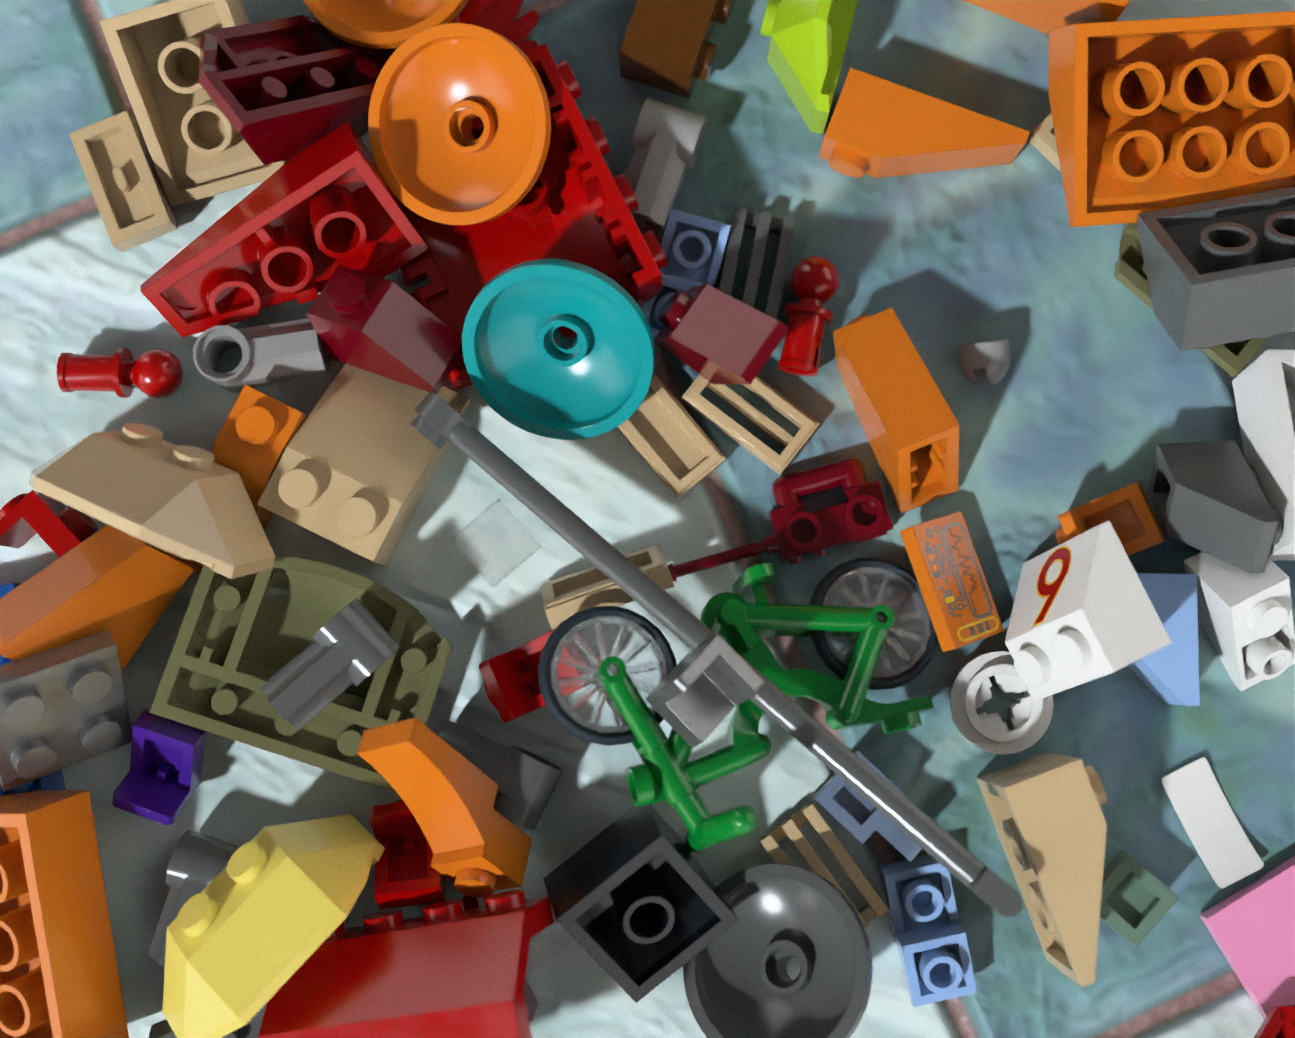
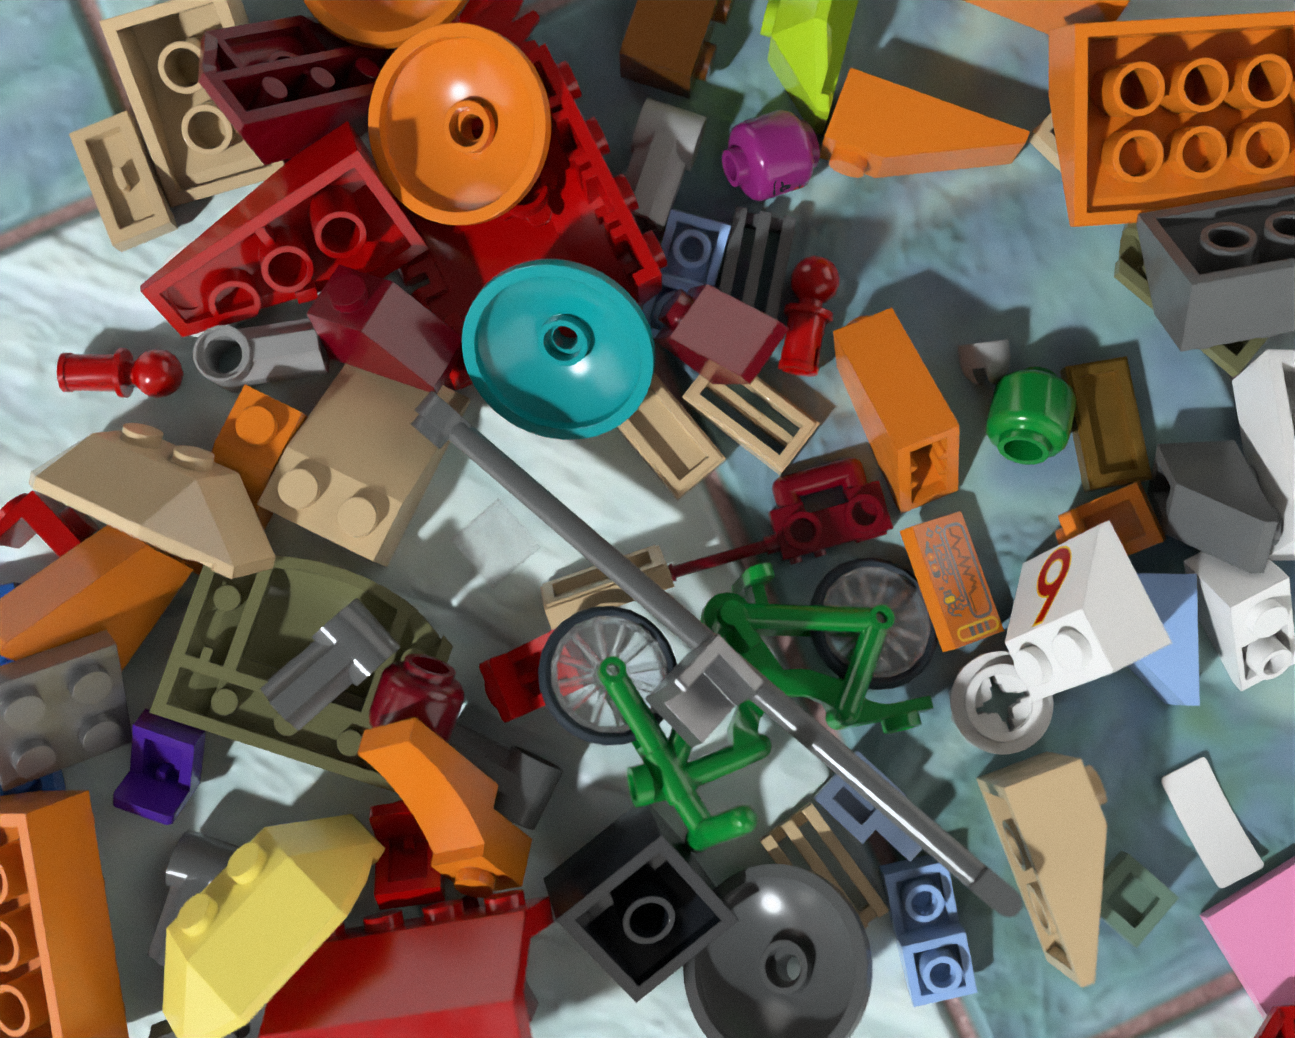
none -> dark red head [369,654,465,743]
none -> magenta head [722,110,820,201]
none -> green head [986,366,1077,465]
none -> pearl gold tile [1060,356,1152,492]

